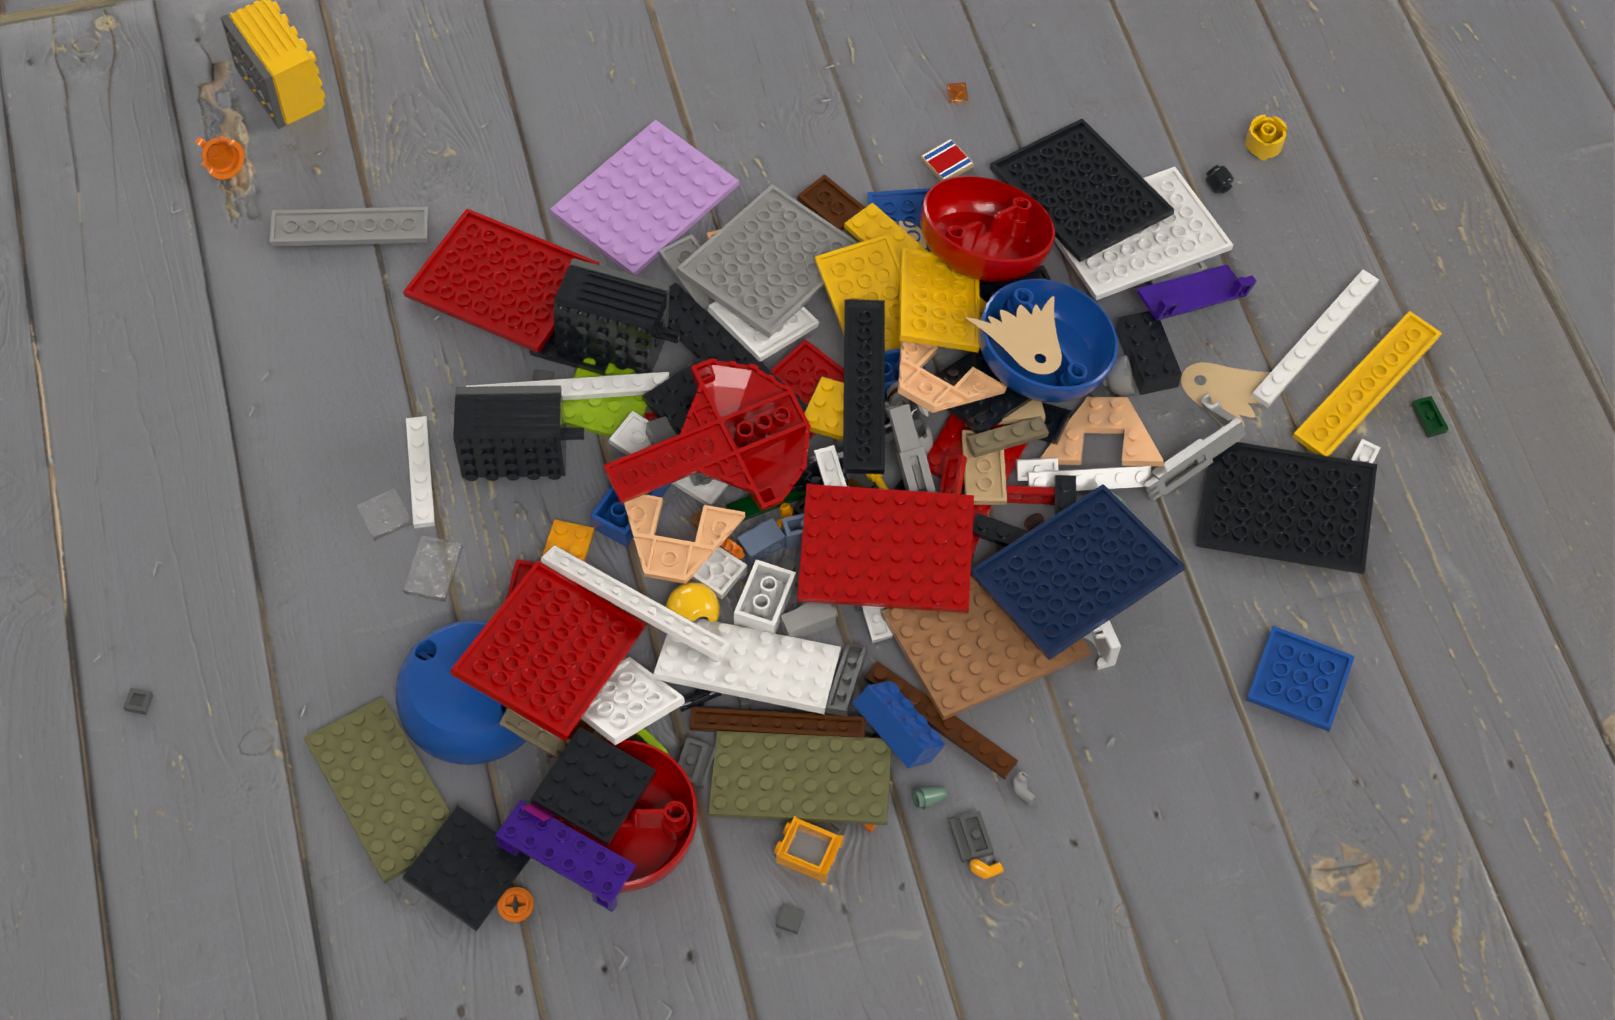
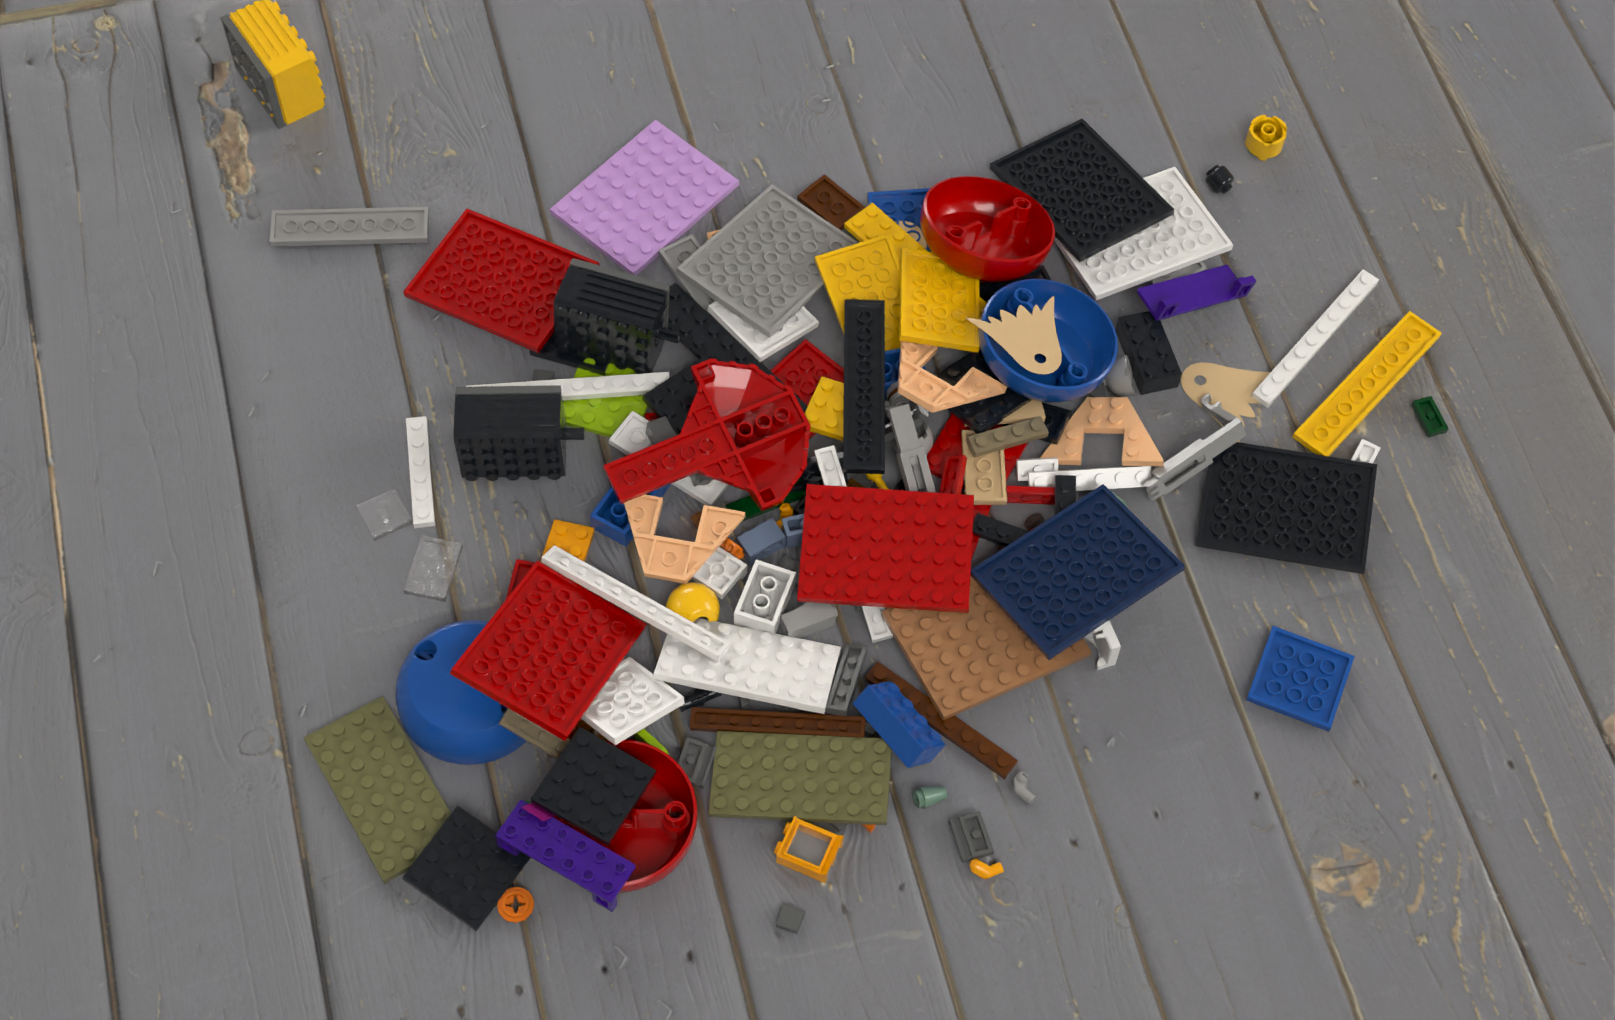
dark grey tile [123,688,153,715] -> none
orange helmet [195,135,245,180] -> none
tile [920,139,974,181] -> none
clear orange plate [947,82,968,103] -> none

